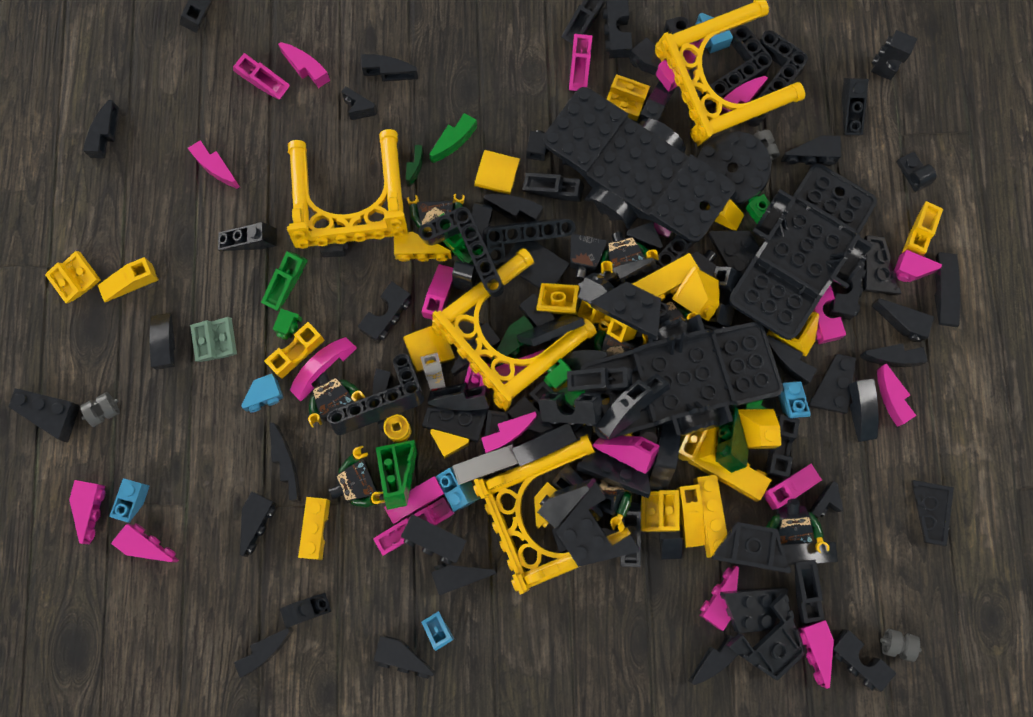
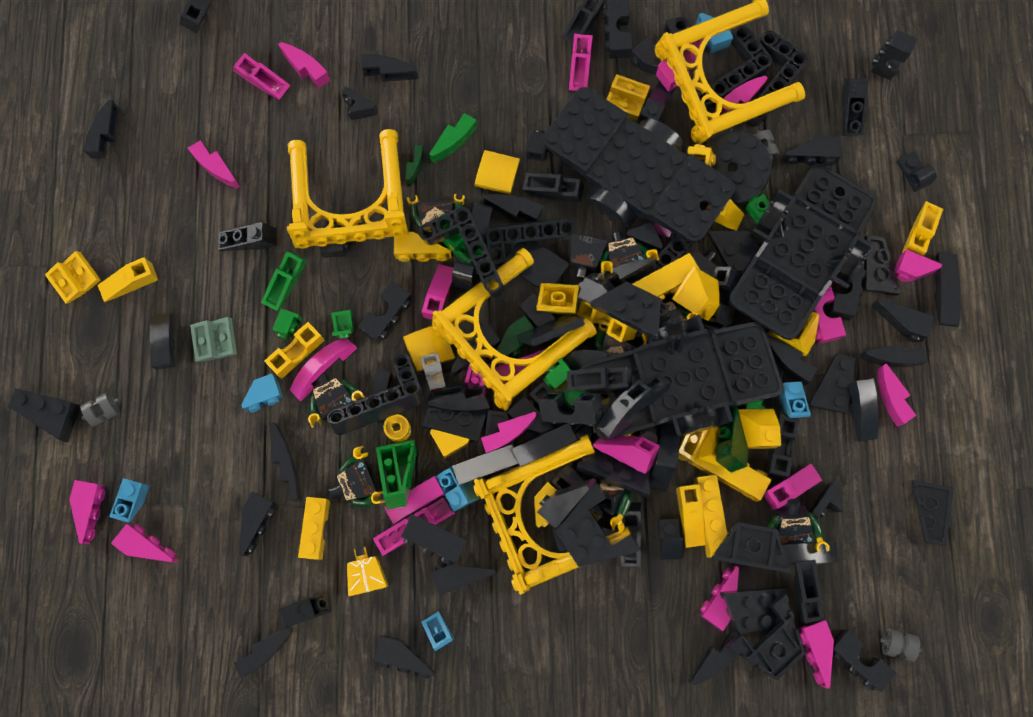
yellow slope [641,490,680,532] -> none
none -> green bracket [331,310,355,339]
none -> yellow torso [347,546,389,596]
none -> yellow bracket [687,144,716,167]

